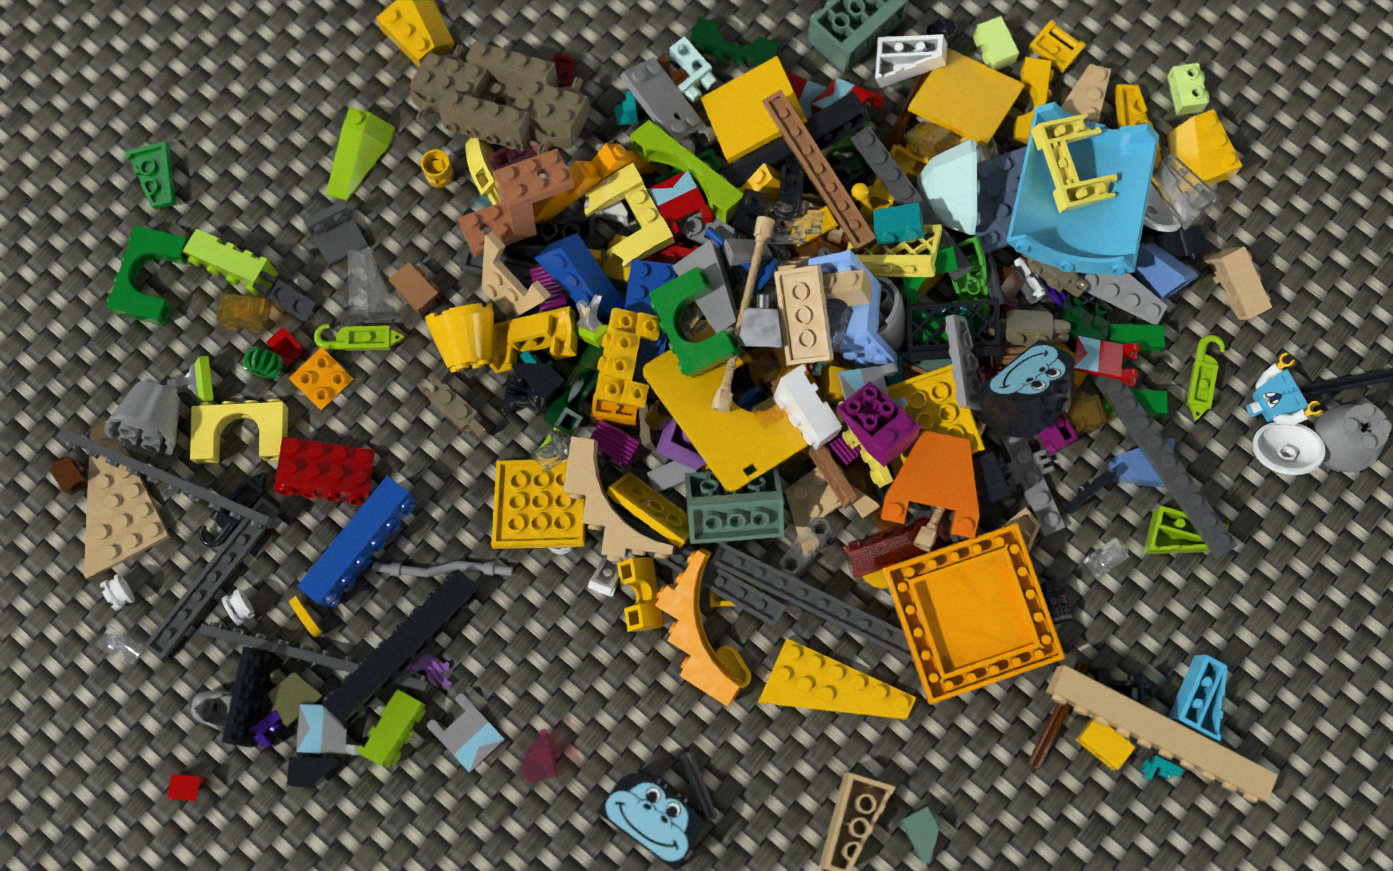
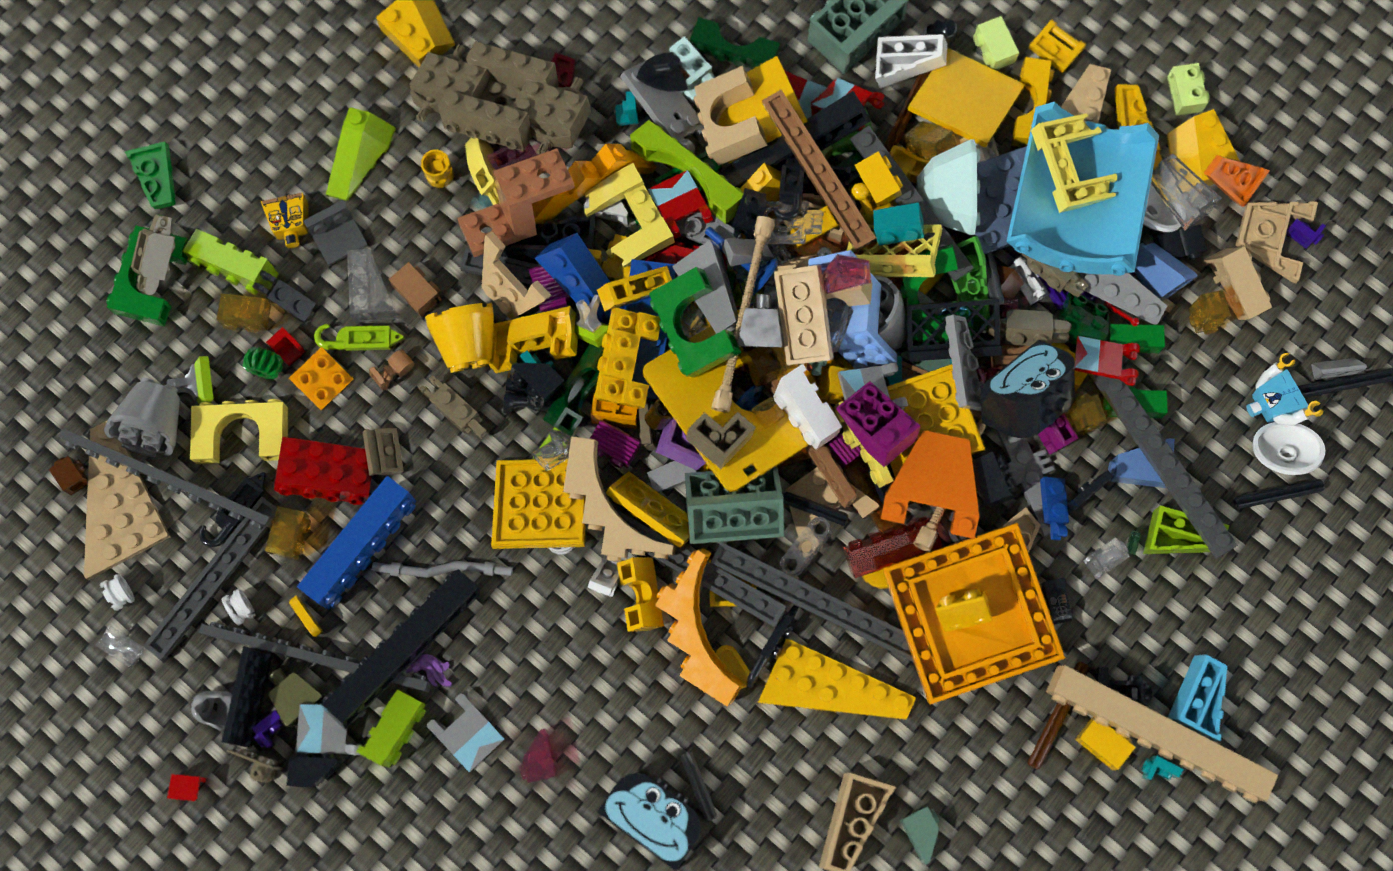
lime plate [1186,335,1225,421] -> none
light grey cone [1312,403,1392,473] -> none
none -> dark tan hinge [131,214,175,296]
none -> dark tan hinge [226,747,284,783]
none -> yellow torso [261,192,308,248]
none -> clear yellow brick [265,506,311,561]
none -> dark tan plate [363,428,404,476]
none -> medium nougat leg [369,349,415,391]
none -> yellow slope [597,266,672,311]
none -> black shield [636,52,688,92]
none -> dark tan brick [686,412,756,469]
none -> tan arch [694,66,767,166]
none -> black plate [746,605,799,688]
none -> black axle [783,491,849,526]
none -> clear pink slope [823,254,871,294]
none -> yellow brick [855,151,903,207]
none -> yellow slope [935,589,992,632]
none -> blue plate [1040,477,1069,540]
none -> red hinge [1103,301,1140,326]
none -> clear green tile [1126,530,1141,555]
none -> clear yellow brick [1189,290,1231,335]
none -> orange wing [1203,155,1270,207]
none -> black axle [1233,479,1325,509]
none -> tan wing [1235,202,1318,283]
none -> dark purple bracket [1286,219,1326,249]
none -> light grey slope [1311,358,1367,380]

